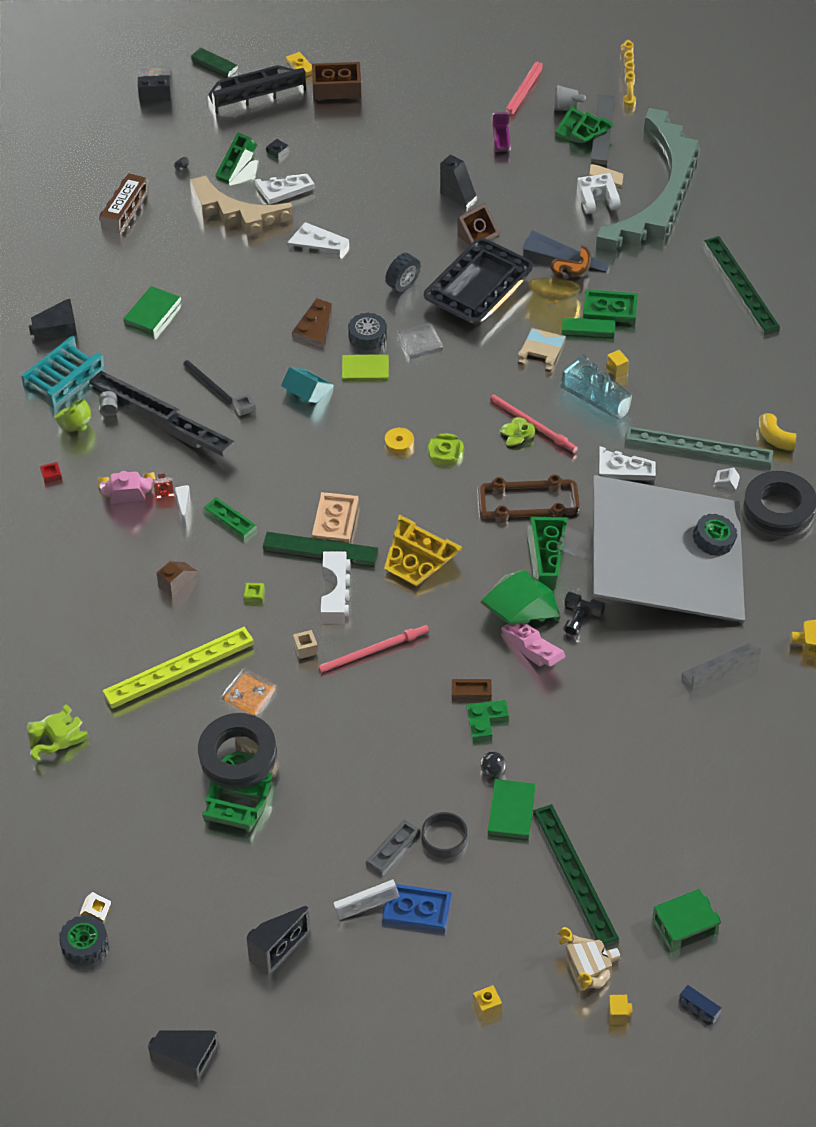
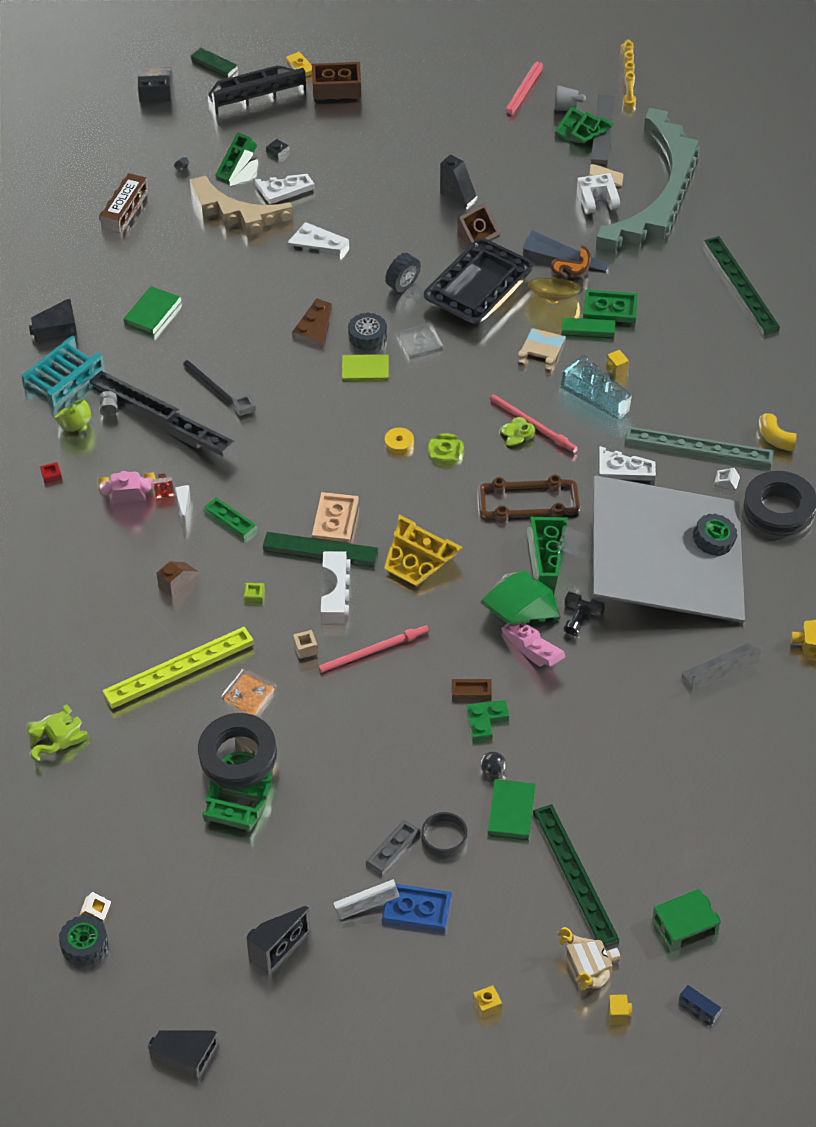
teal slope [281,367,334,404] -> none
magenta animal [492,112,511,152] -> none

